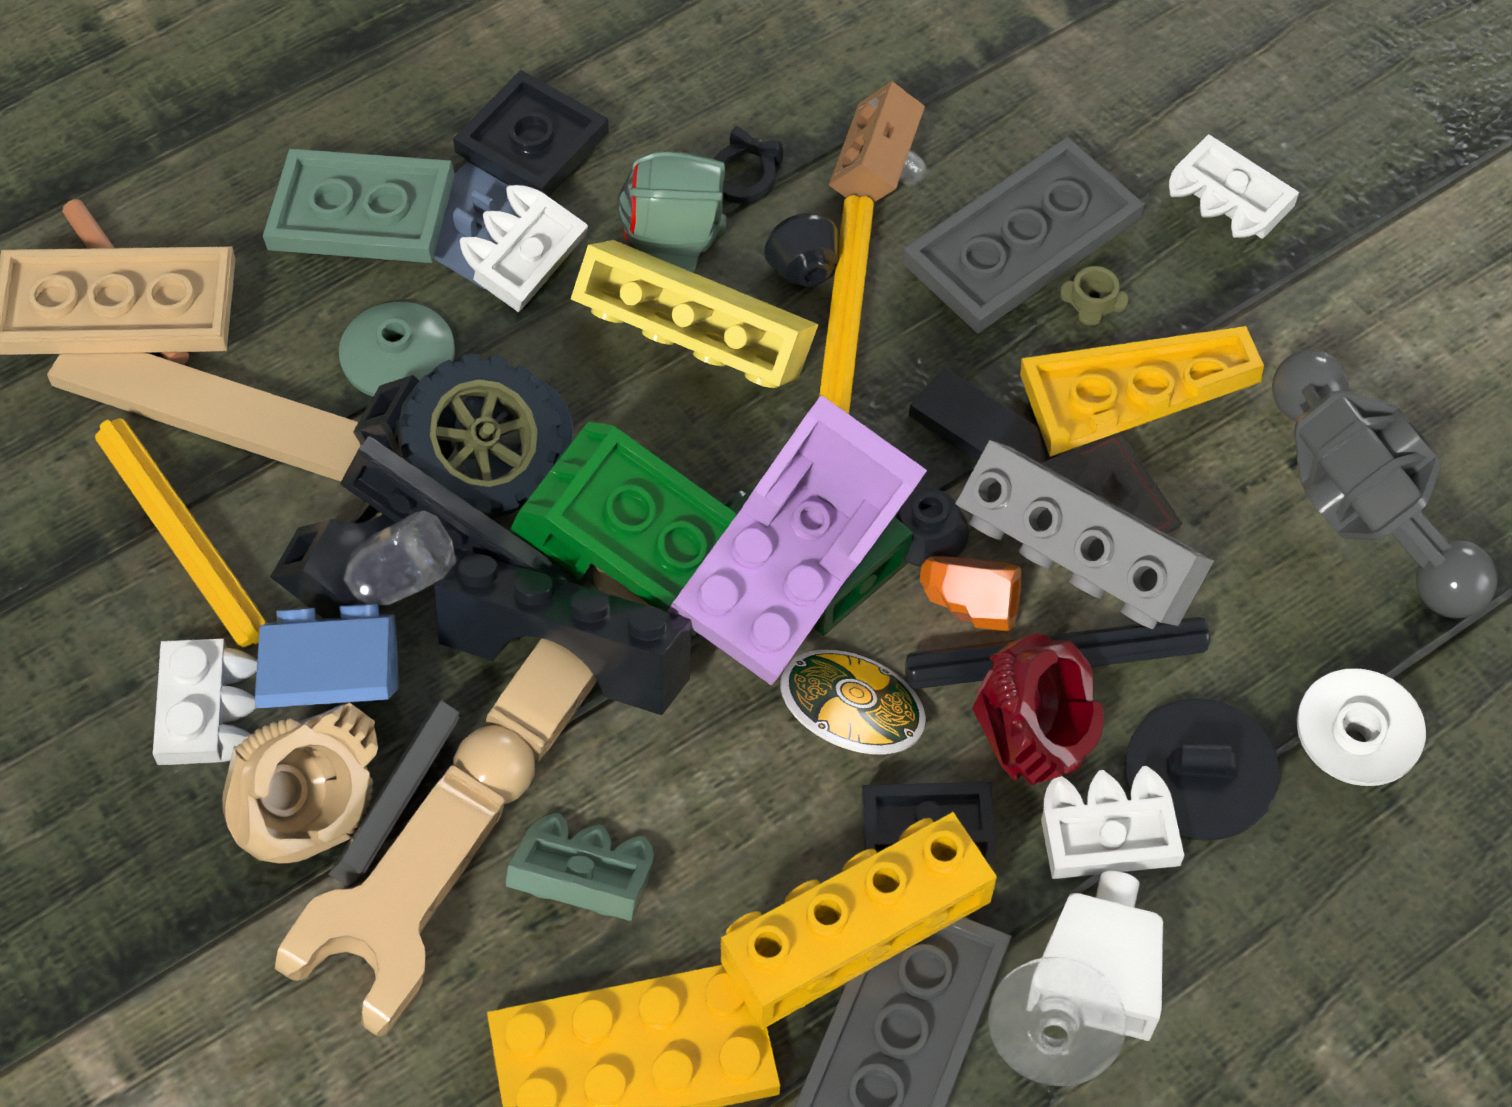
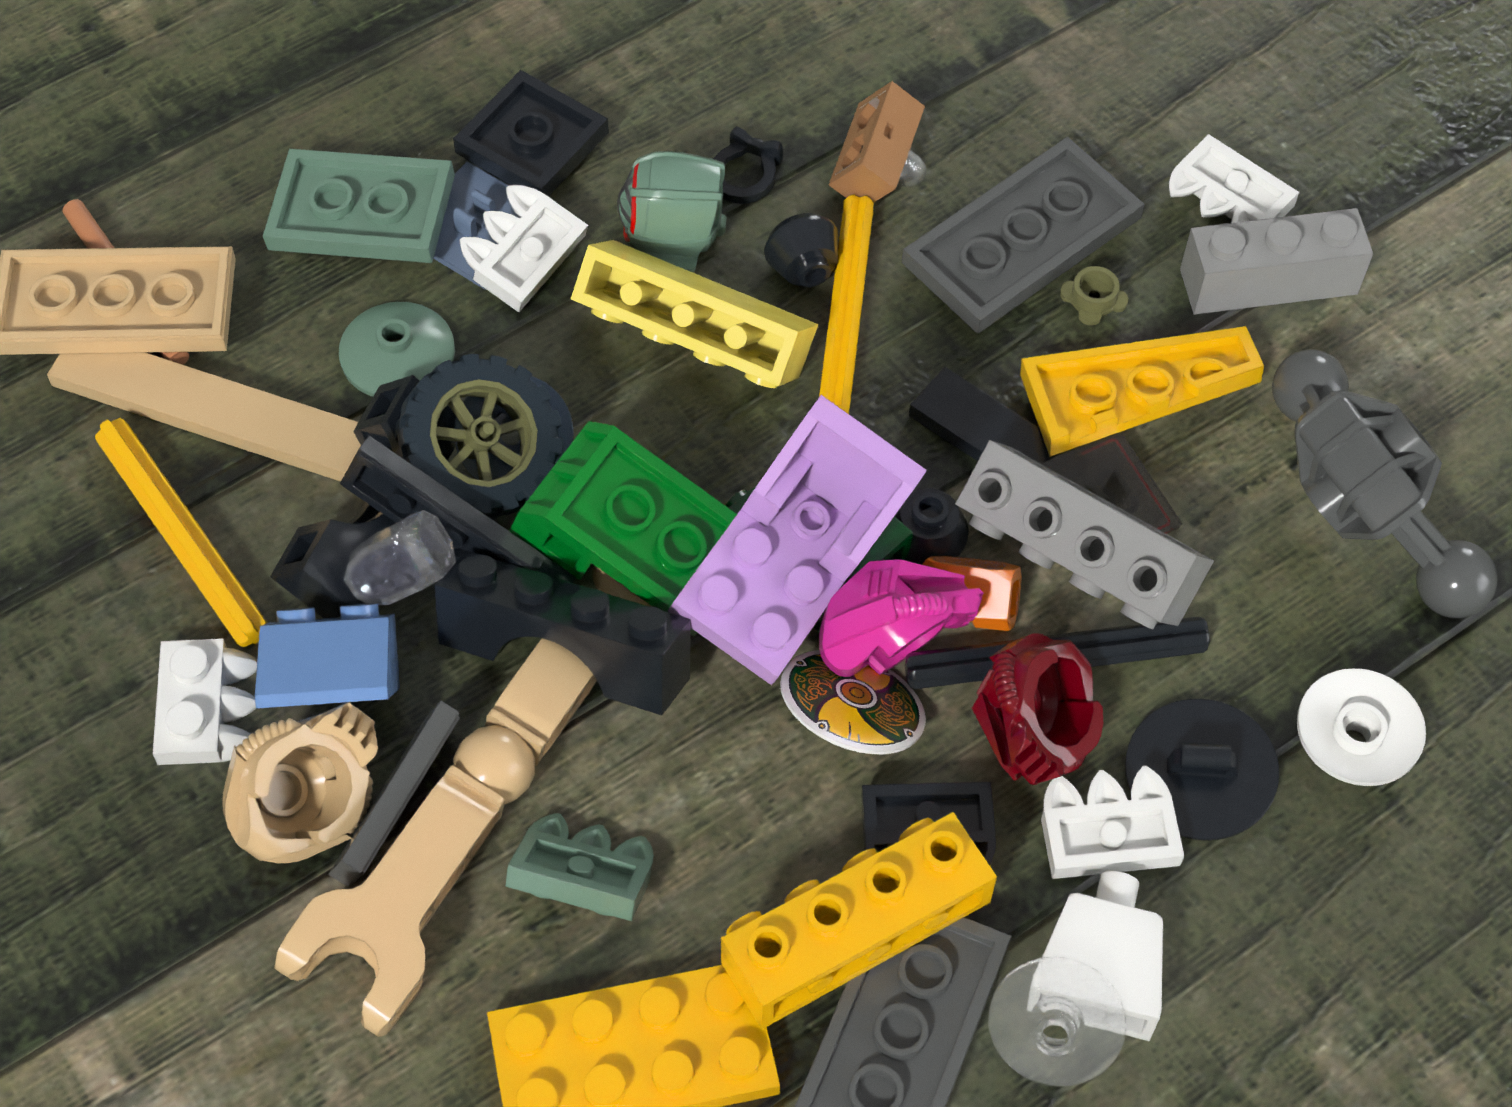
none -> dark pink helmet [819,560,983,677]
none -> light grey brick [1180,208,1373,314]

